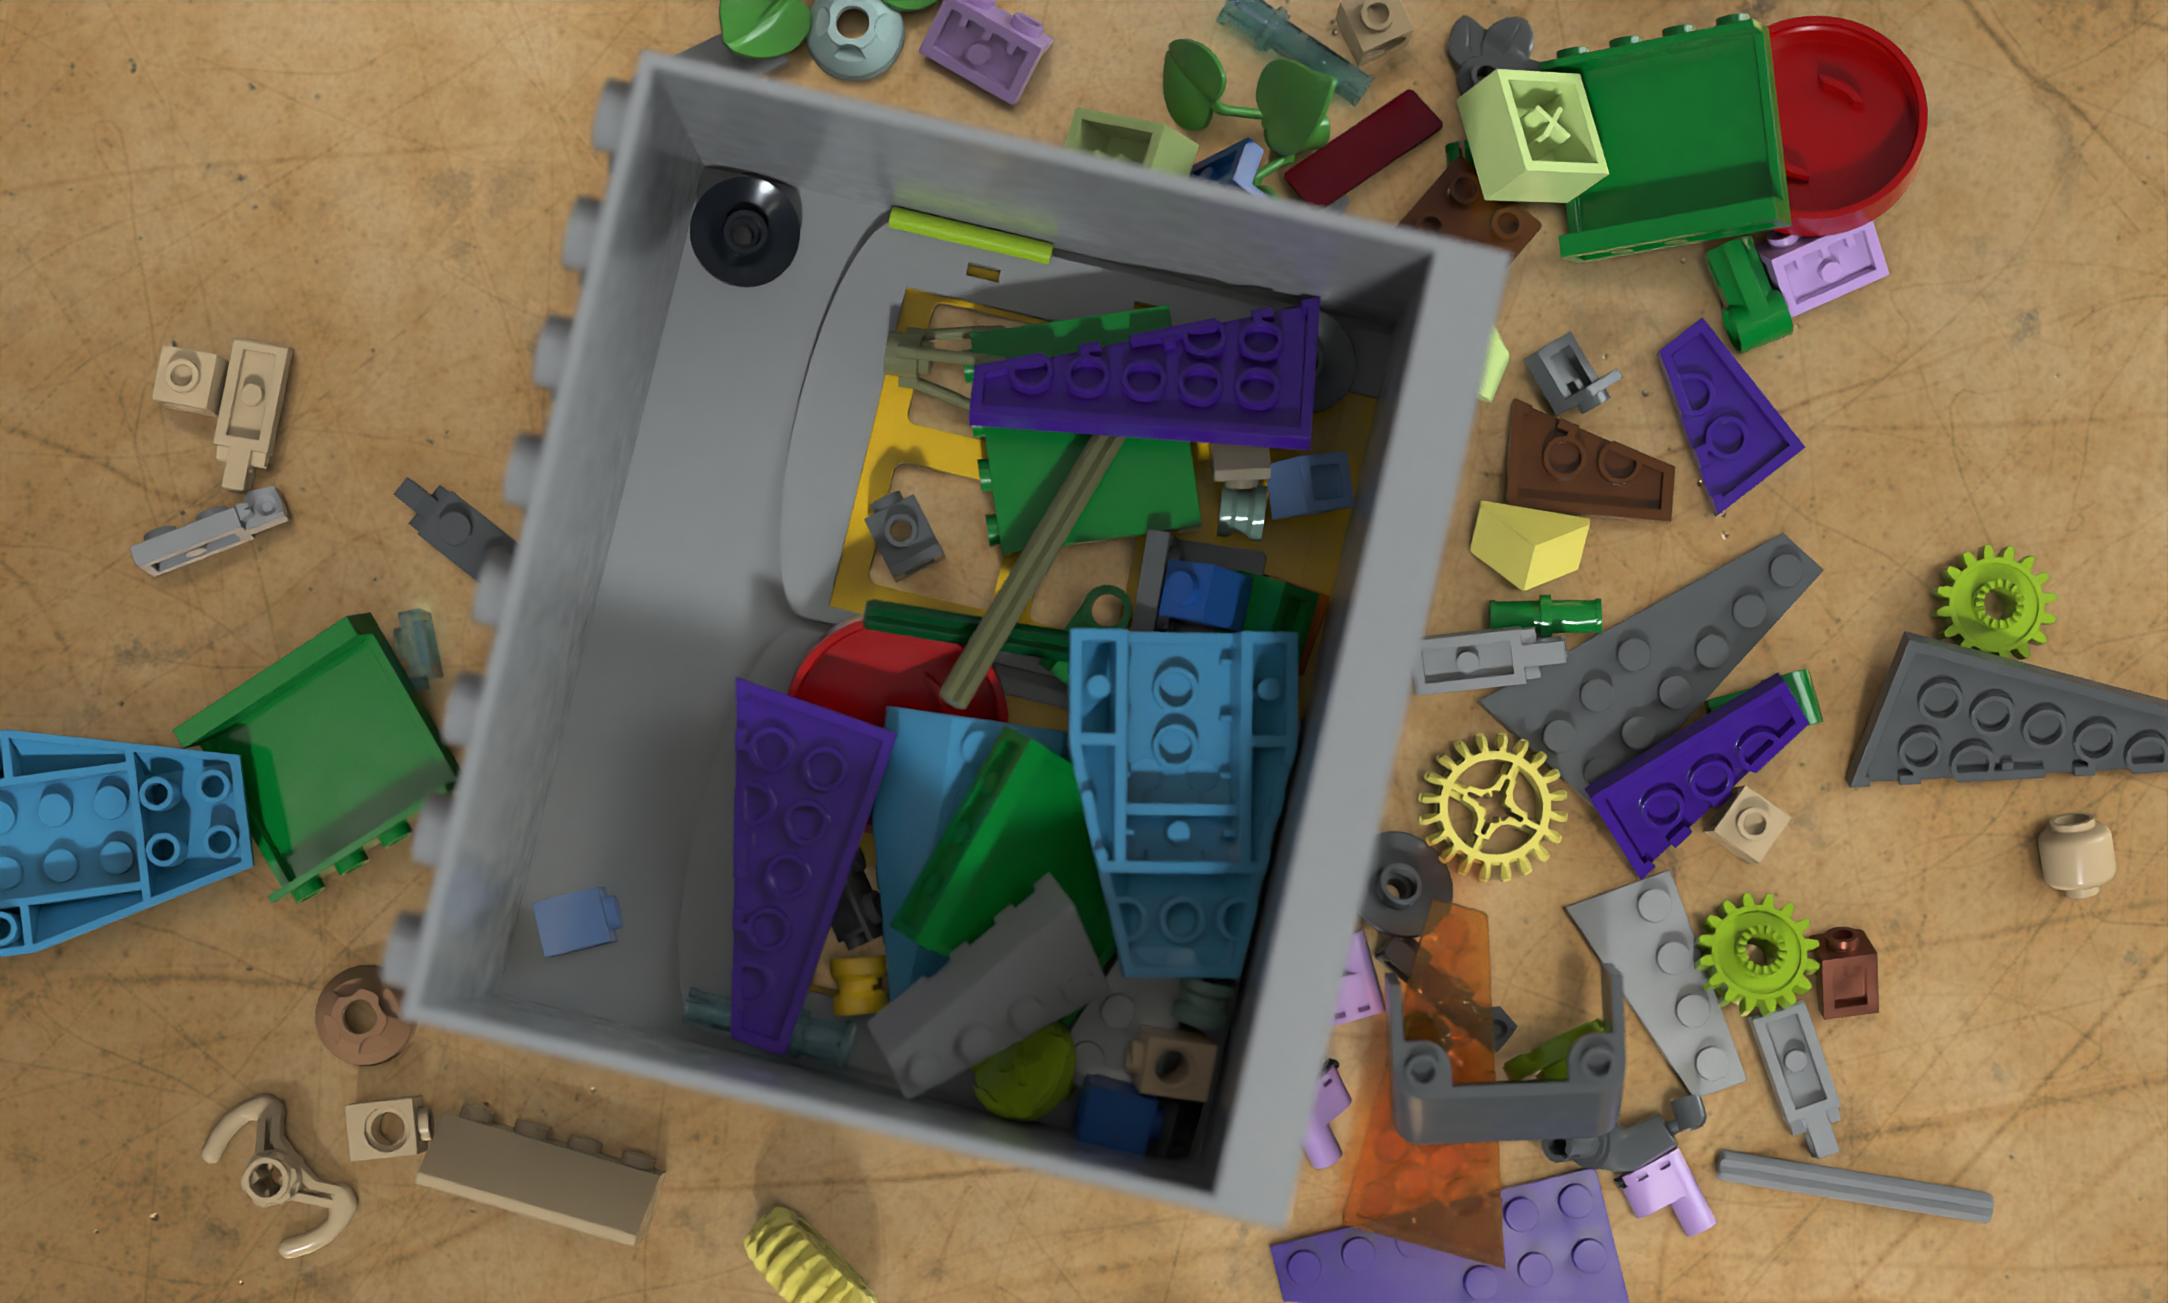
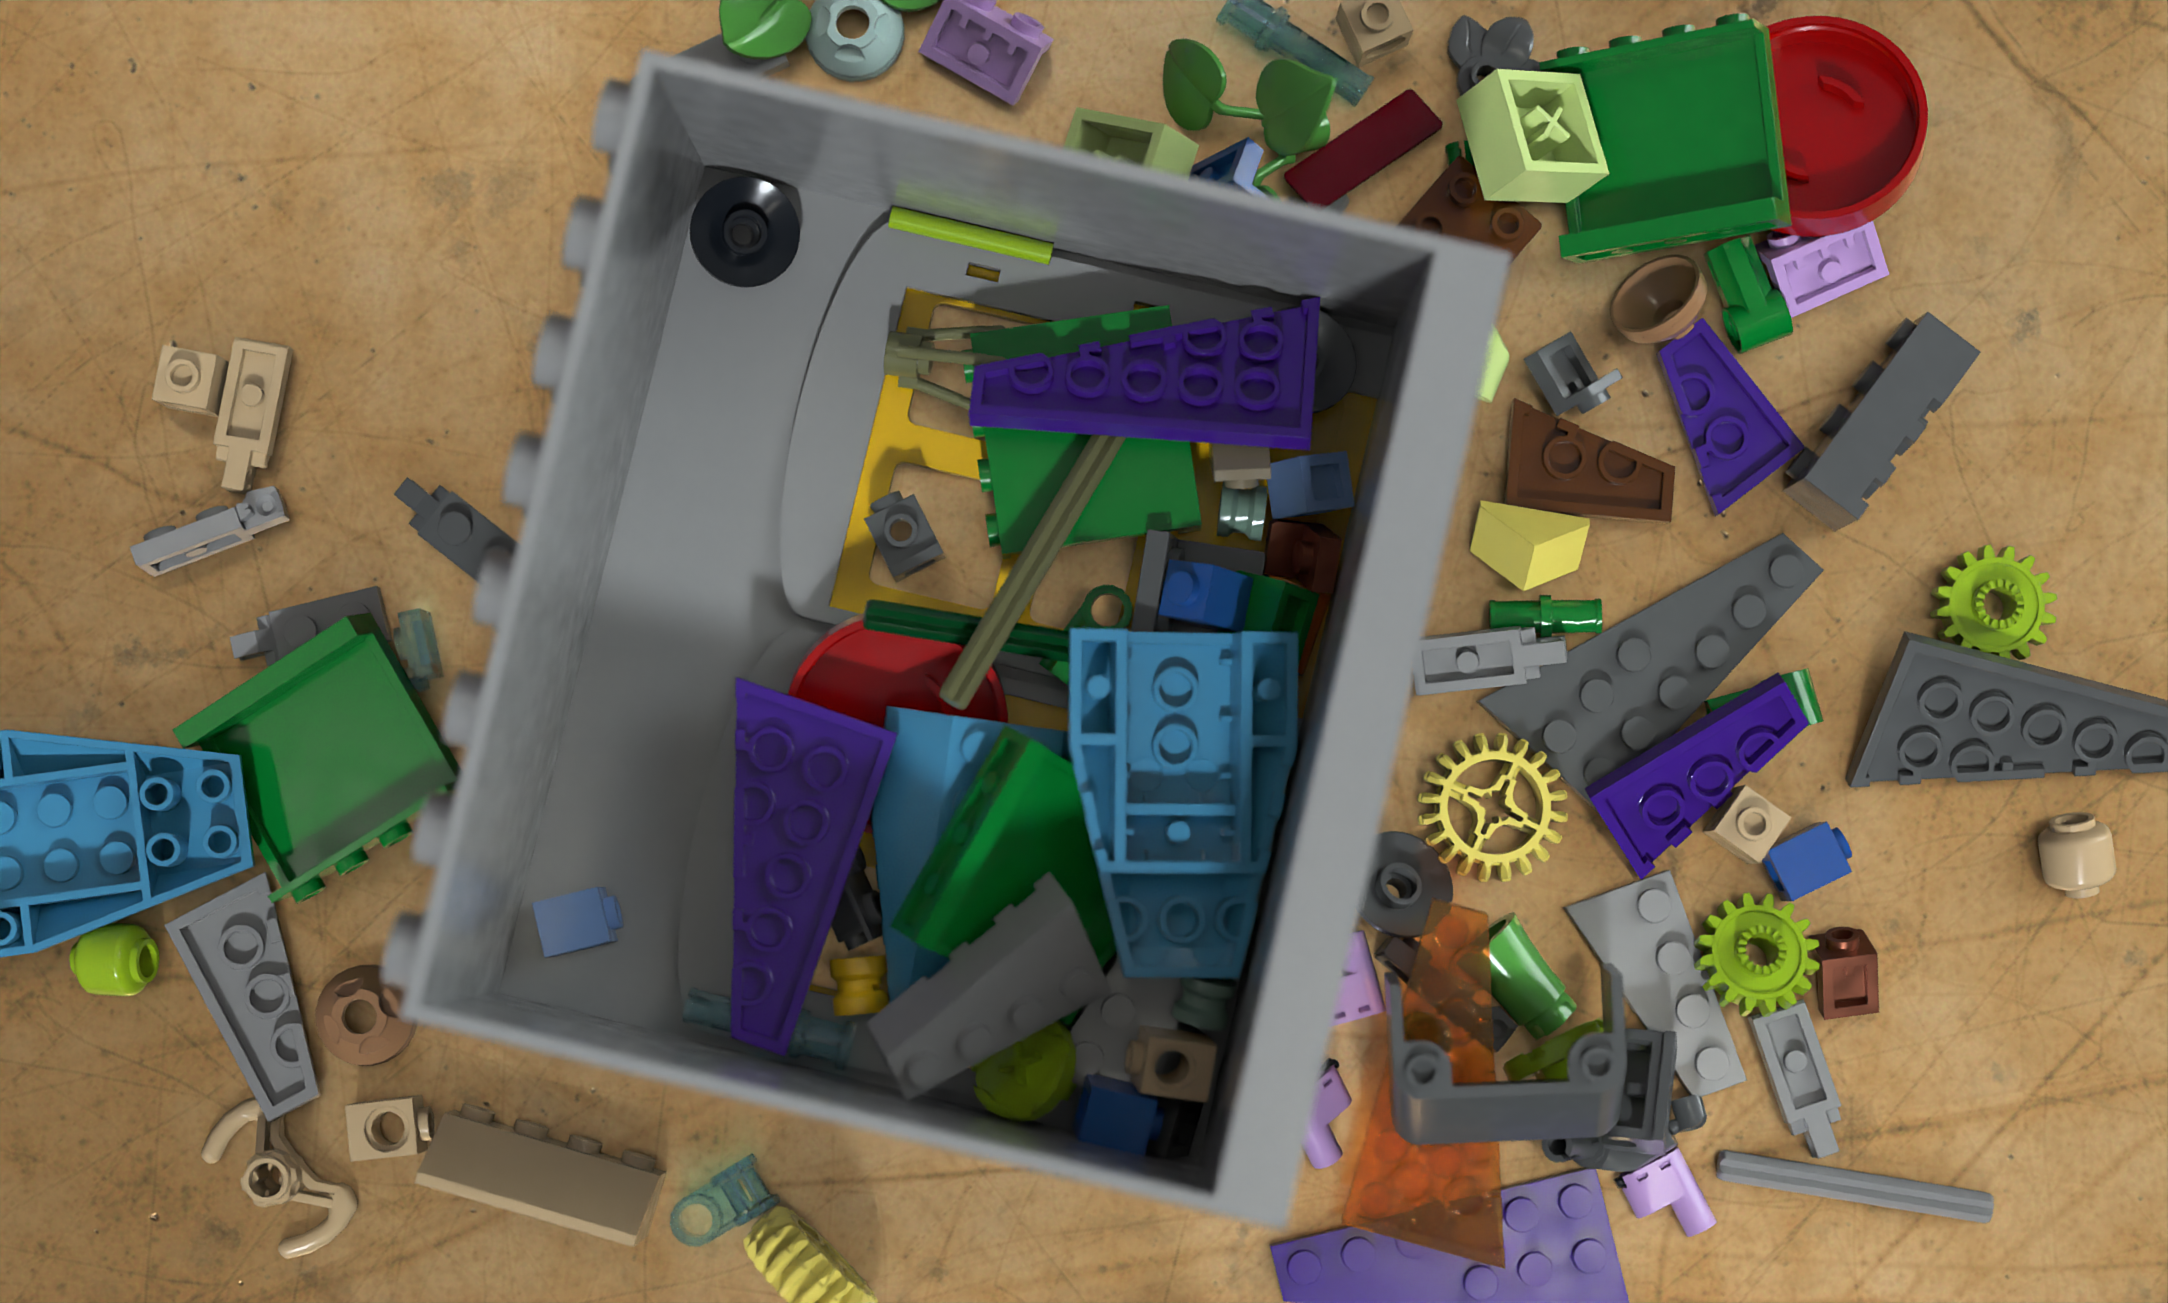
none -> lime head [70,923,160,996]
none -> light grey wing [164,872,321,1123]
none -> light grey hinge [230,586,392,666]
none -> clear light blue piece [670,1153,781,1246]
none -> copper bracket [1264,519,1342,594]
none -> bright green plant [1455,912,1577,1040]
none -> dark grey hinge [1602,1028,1677,1156]
none -> medium nougat piece [1610,254,1707,344]
none -> blue brick [1762,821,1852,901]
none -> dark grey wedge [1783,312,1981,531]

